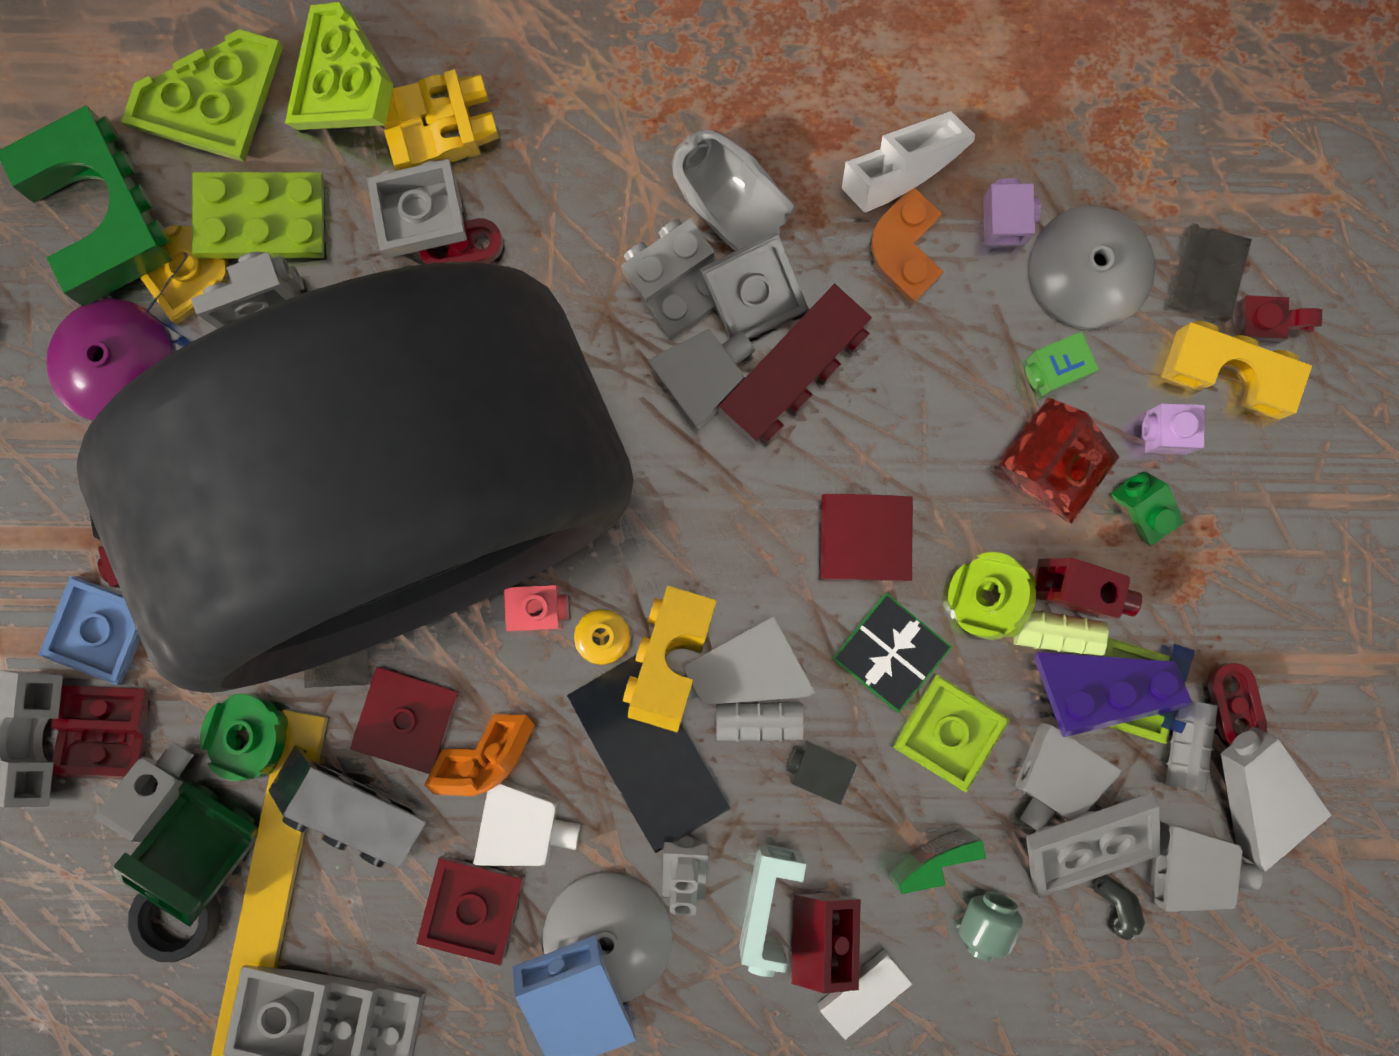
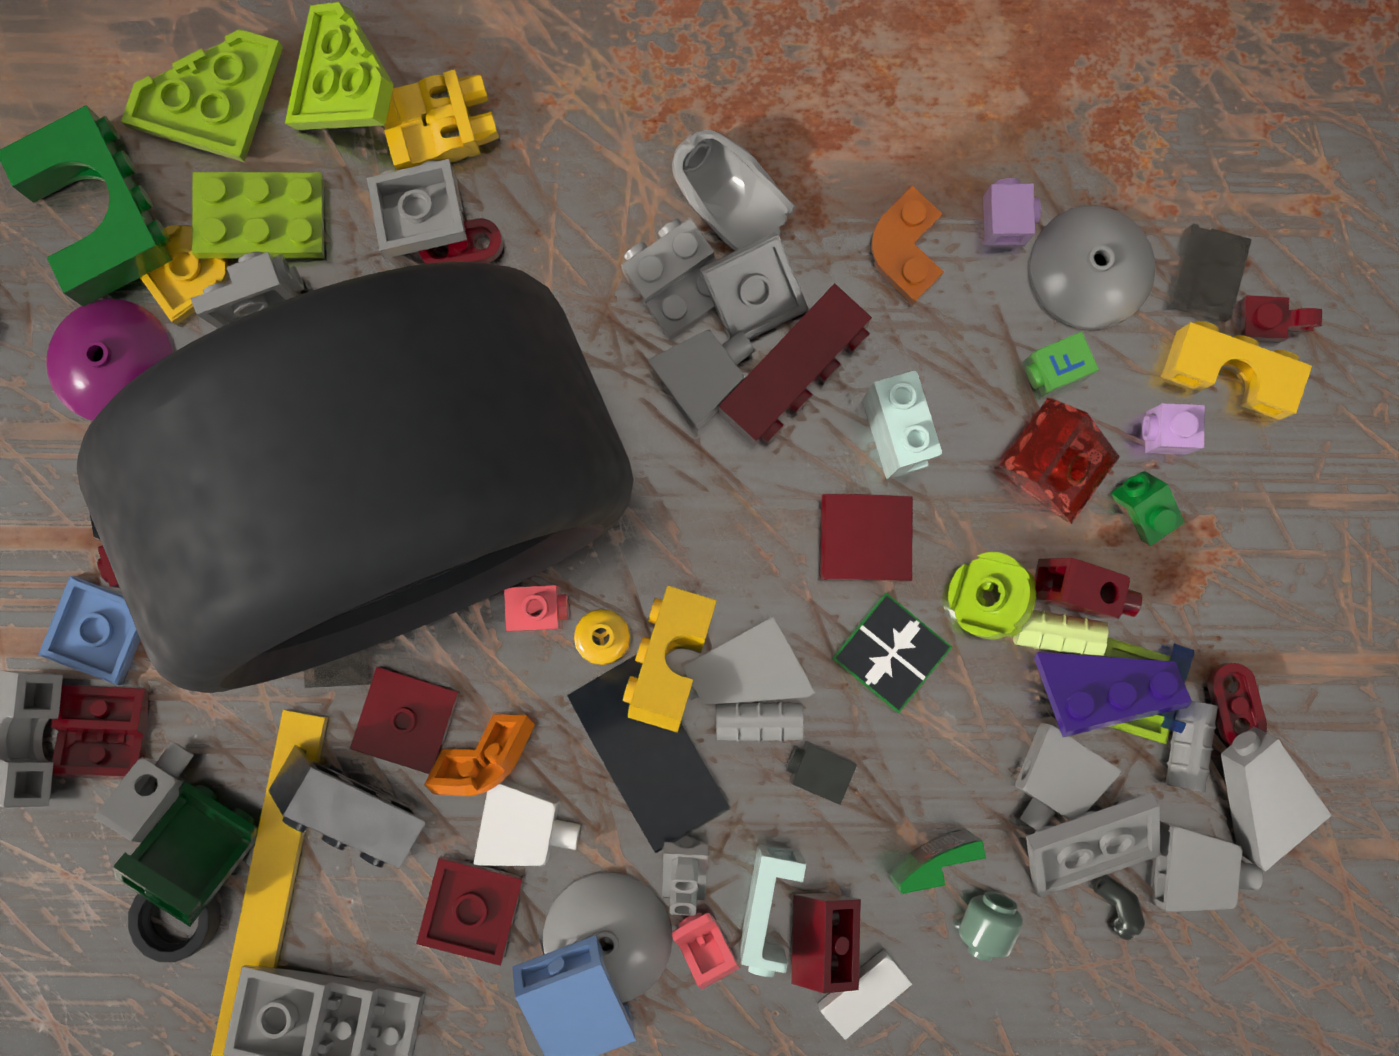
piece [145,252,187,342] -> none
green plate [200,694,288,781] -> none
white slope [842,111,975,213] -> none
lime tile [891,674,1011,793] -> none
none -> coral bracket [671,913,740,990]
none -> light aqua panel [862,371,942,480]

